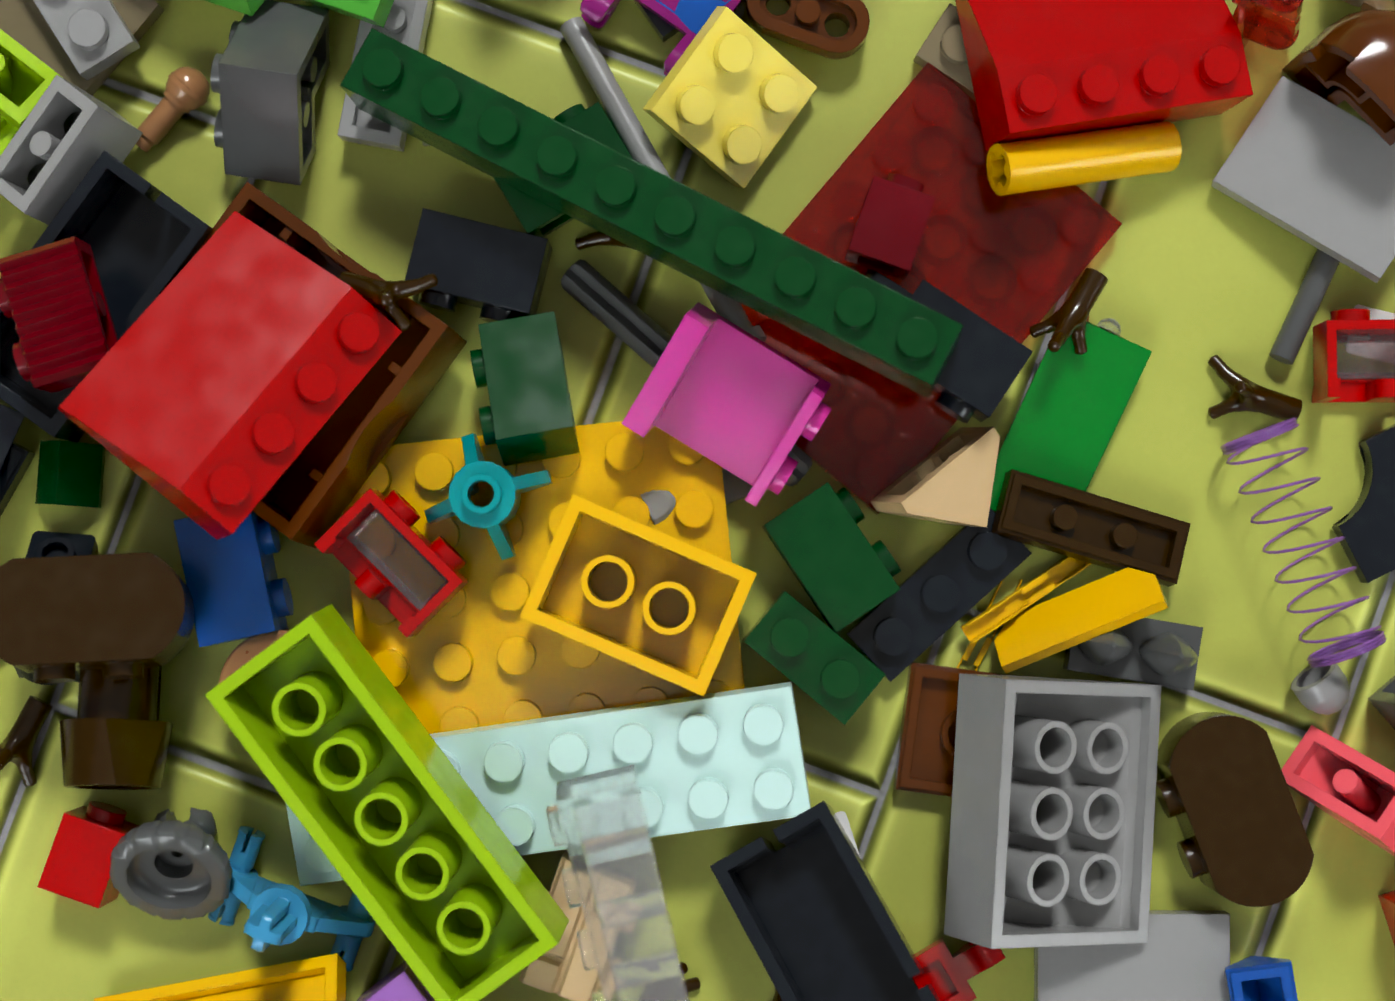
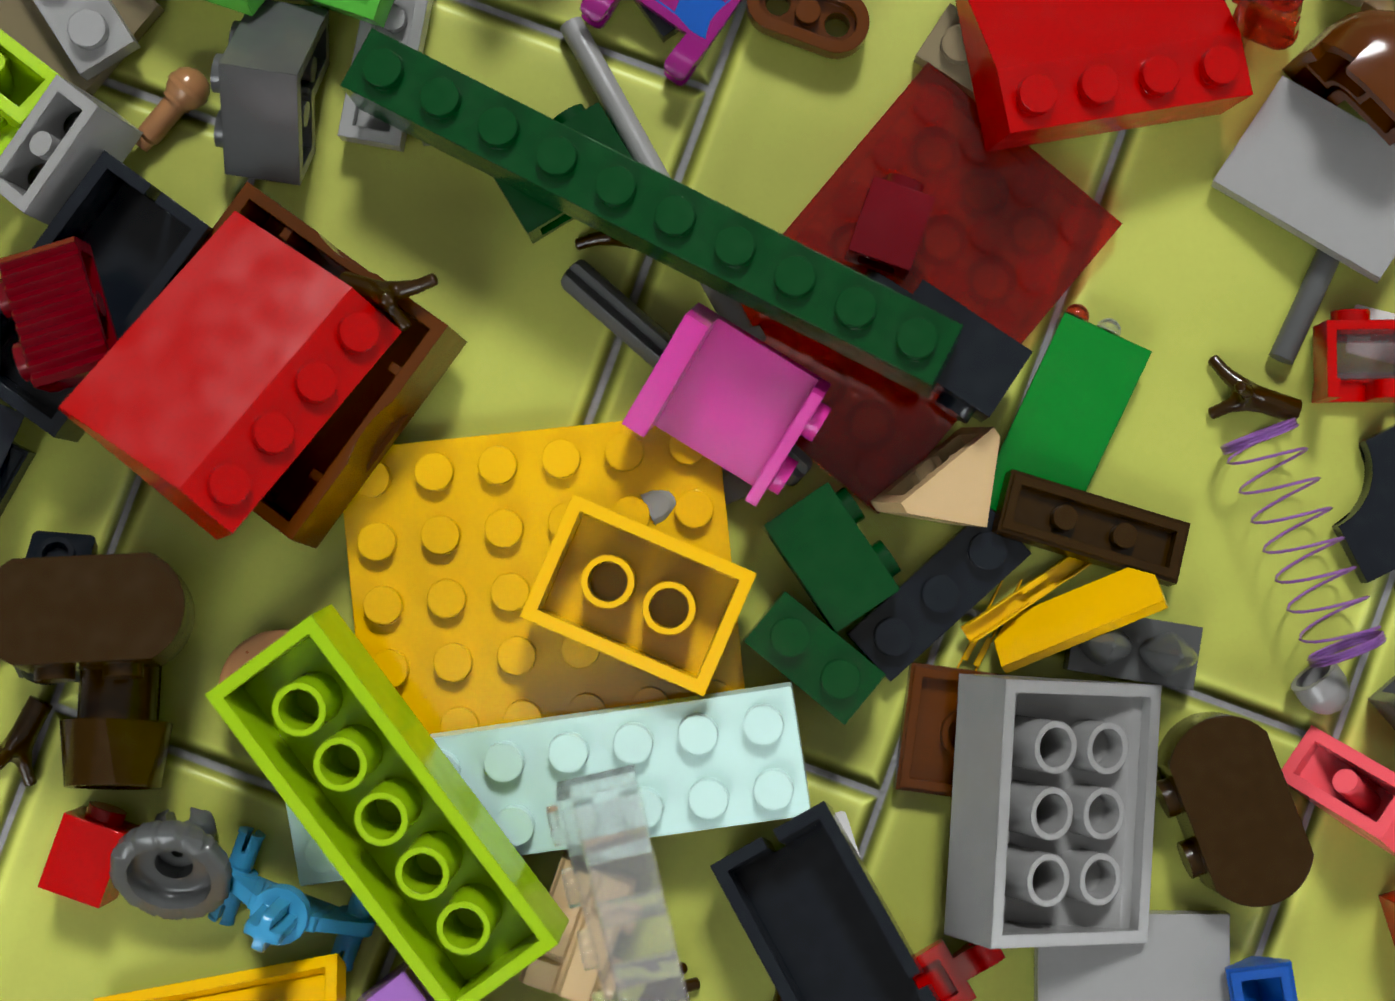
dark green slope [35,440,106,508] -> none
blue brick [173,511,294,647] -> none
red window [314,488,469,638] -> none
black brick [405,208,553,322] -> none
teal brick [424,433,553,560] -> none
dark green brick [470,311,580,466] -> none
light yellow plate [643,6,817,189] -> none
yellow piece [986,121,1182,196] -> none
dark brown bar [1029,268,1108,355] -> none

